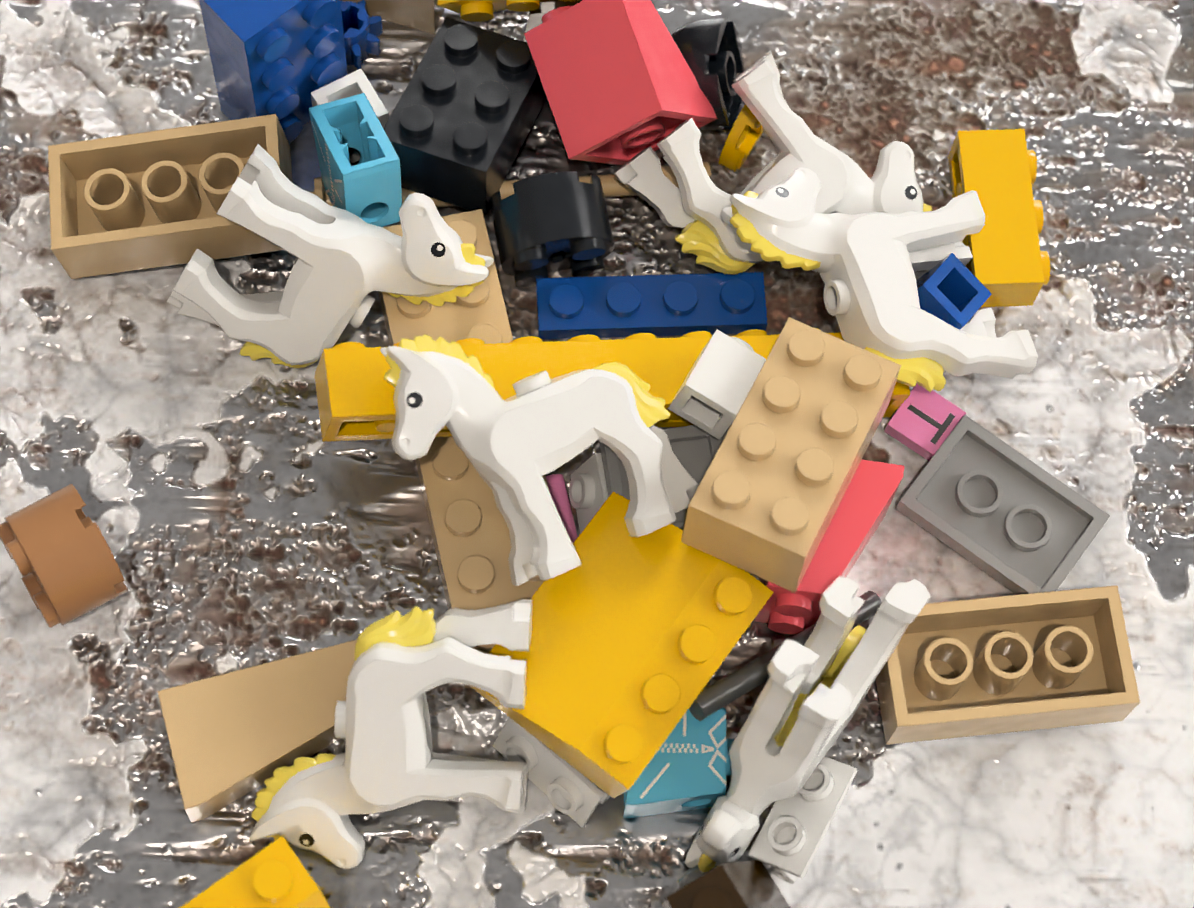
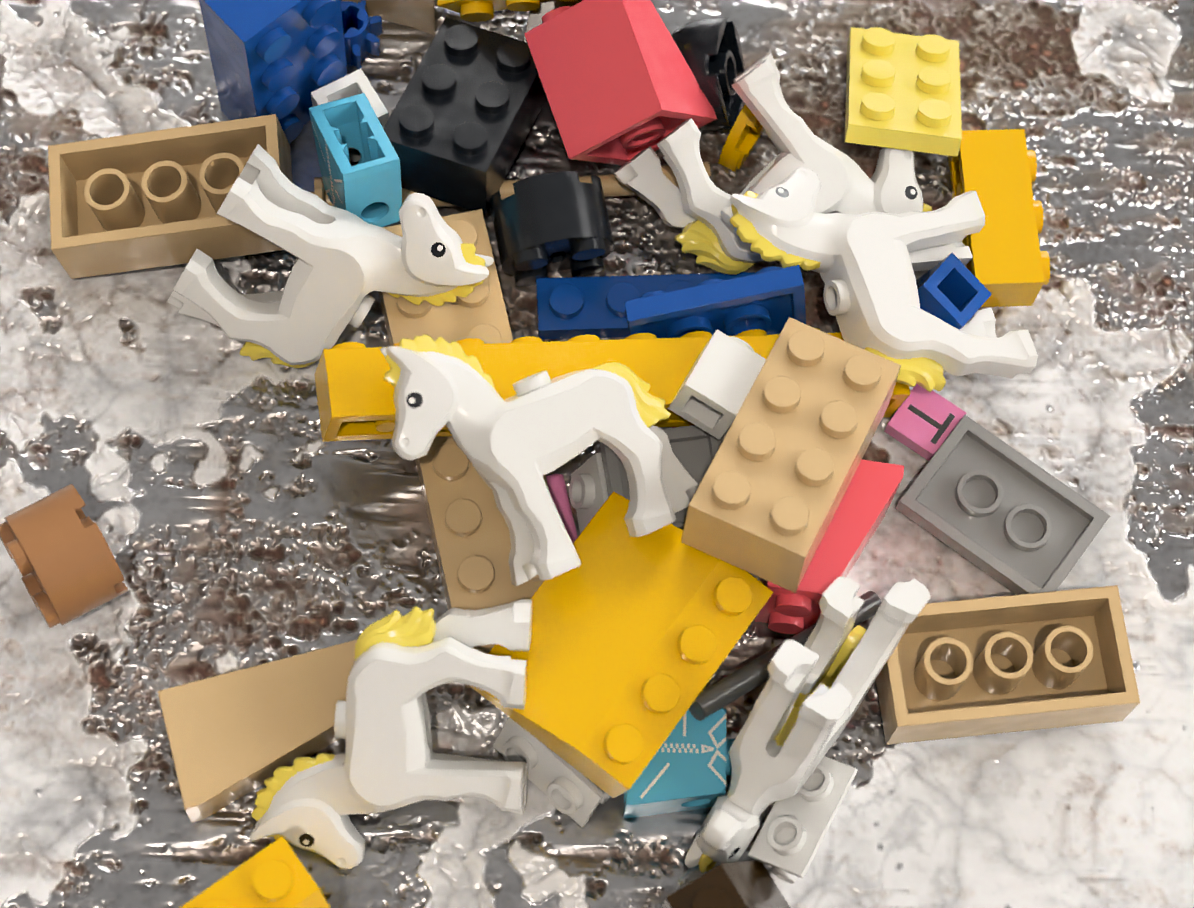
none -> blue plate [624,265,806,338]
none -> light yellow plate [845,27,962,157]

